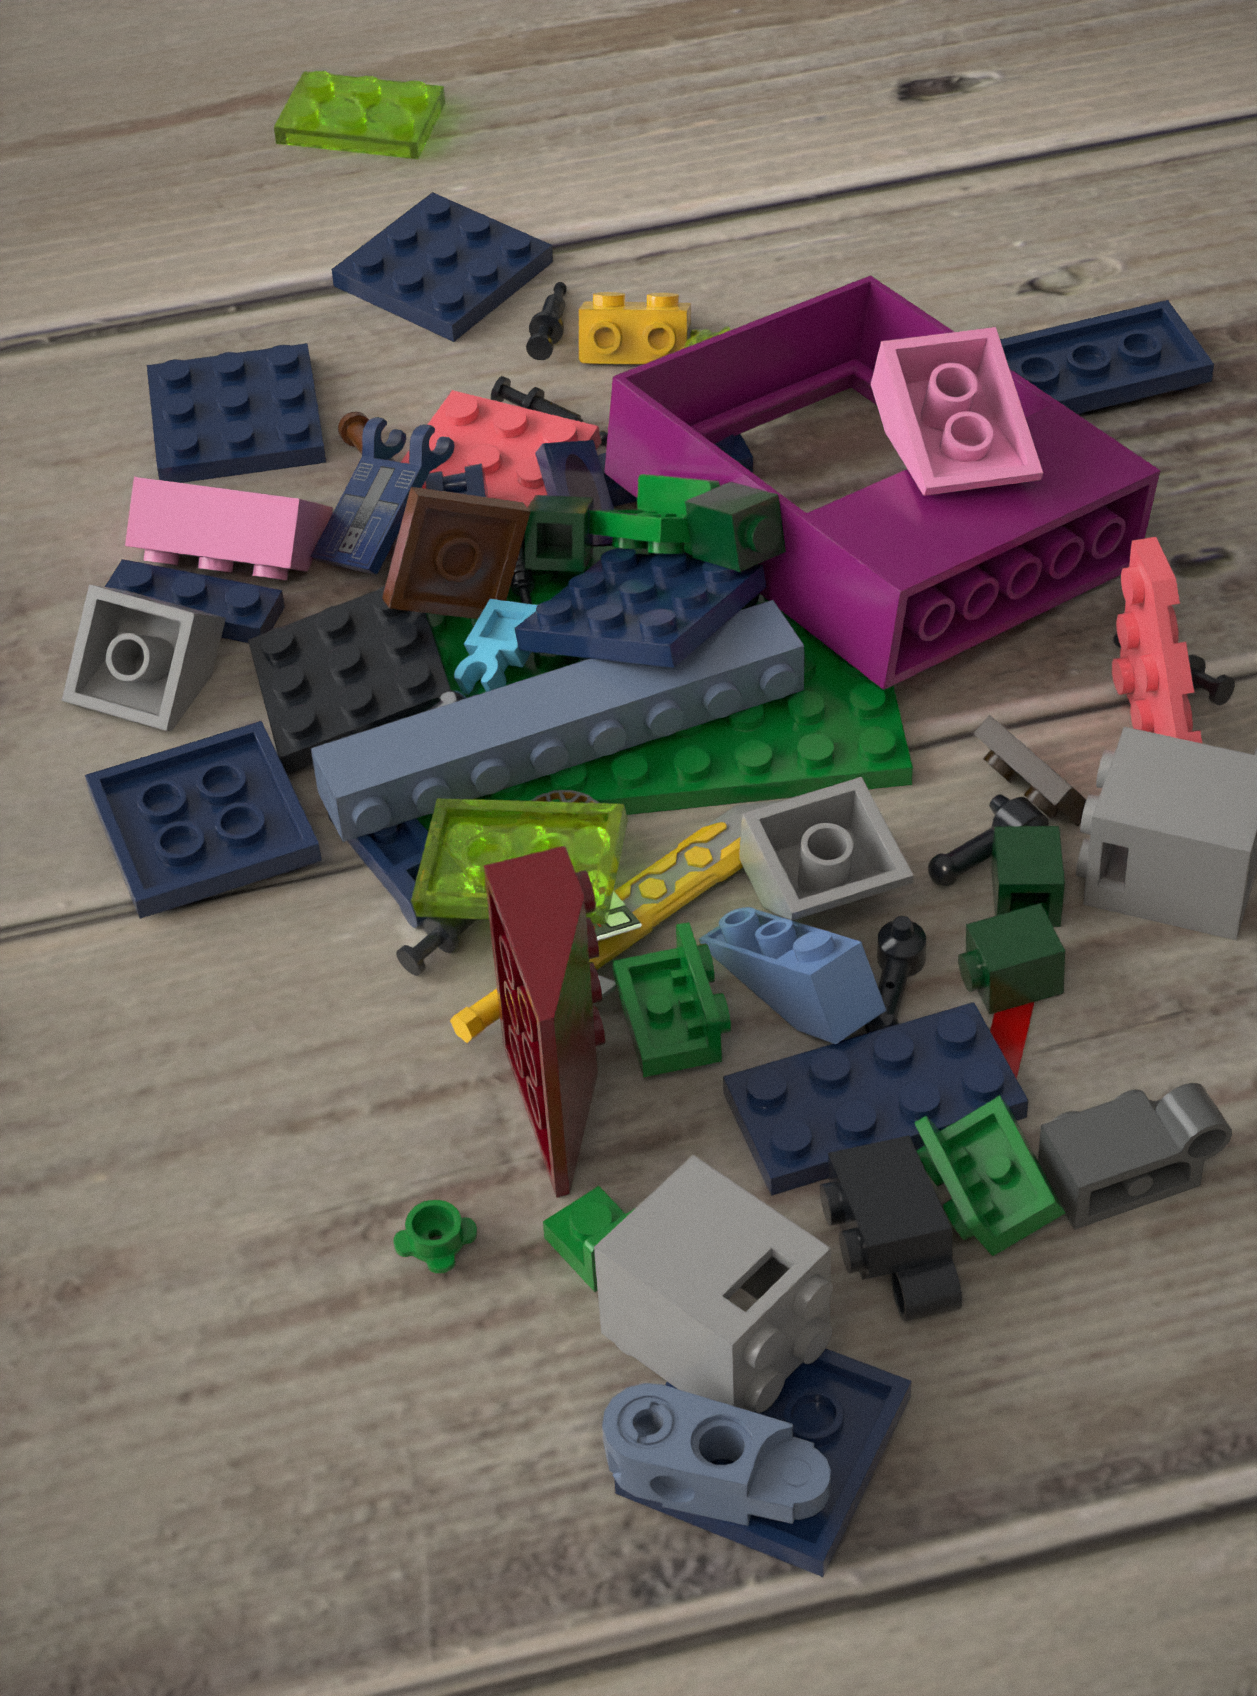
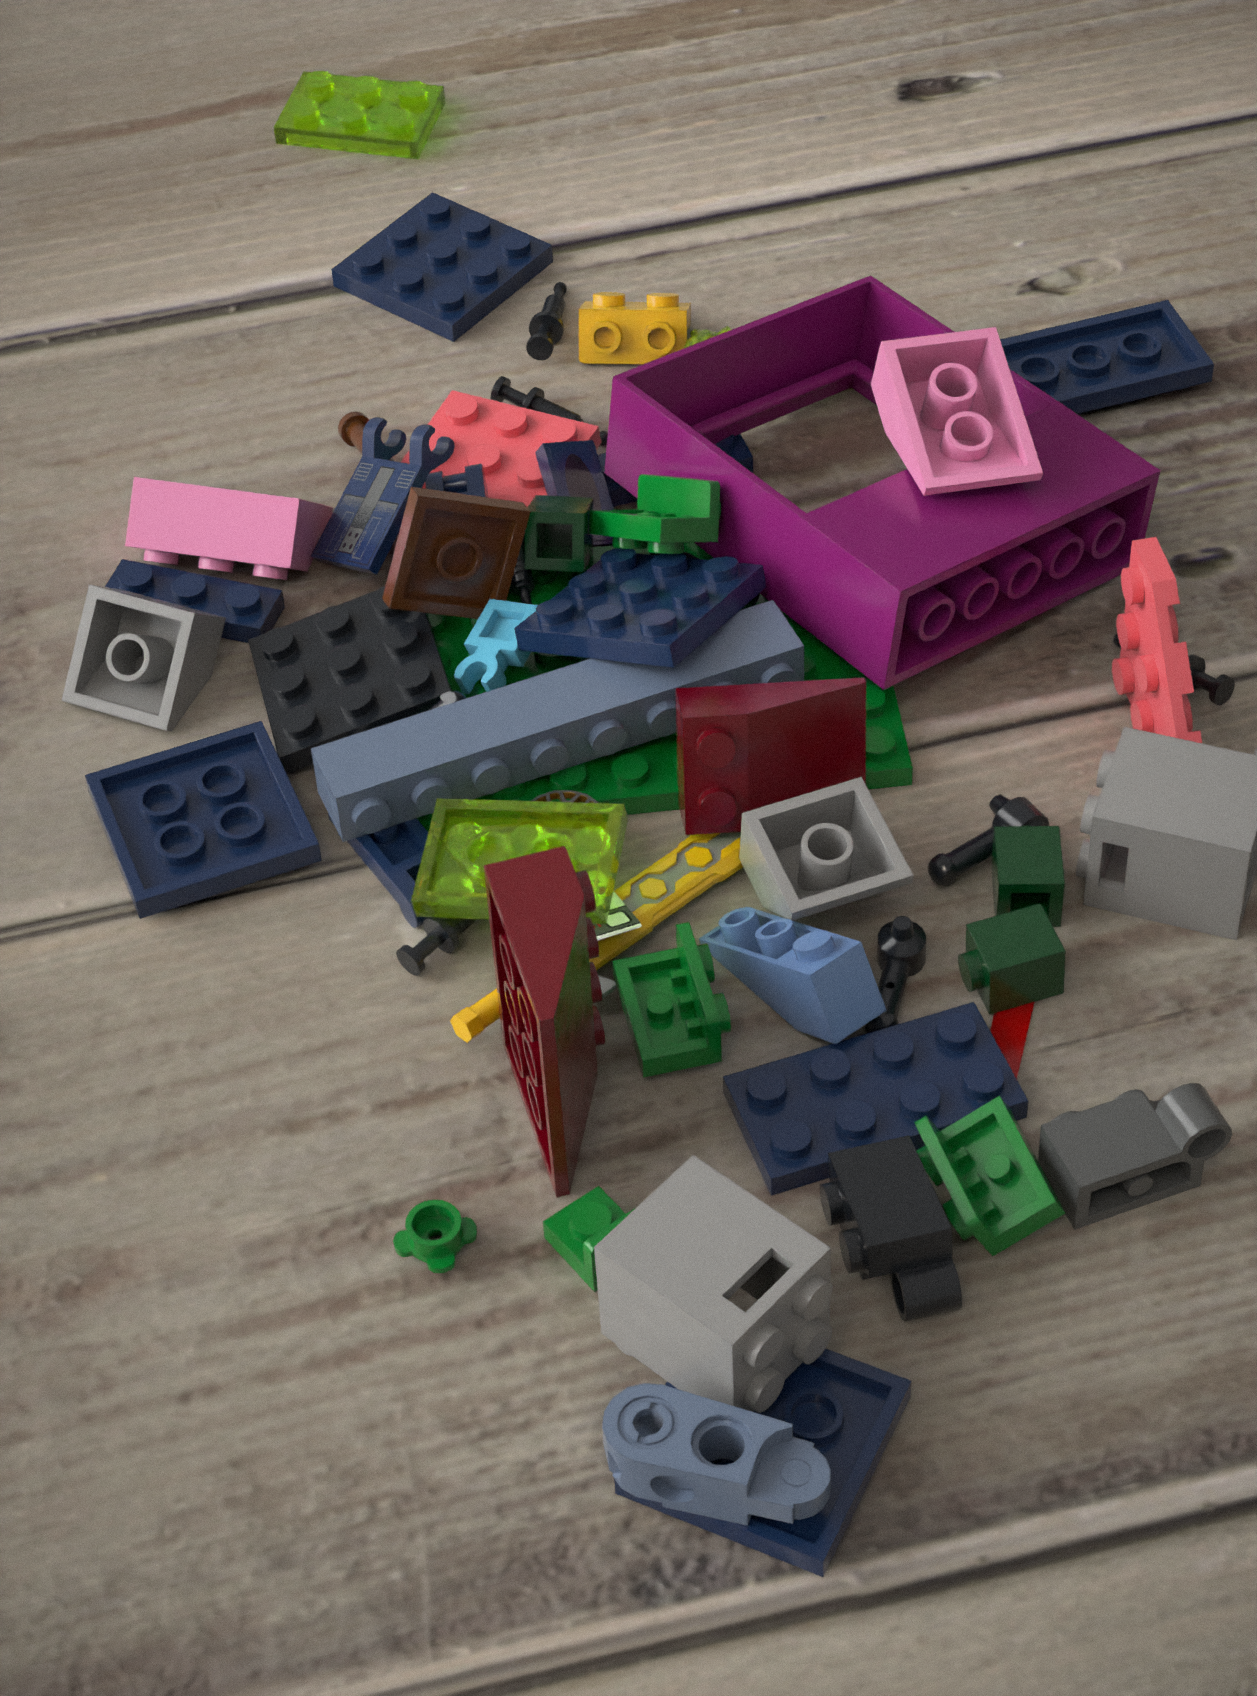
dark blue plate [147,343,326,483] -> none
dark green brick [685,482,786,572] -> none
plate [973,715,1086,826] -> none
none -> dark red slope [676,677,866,835]

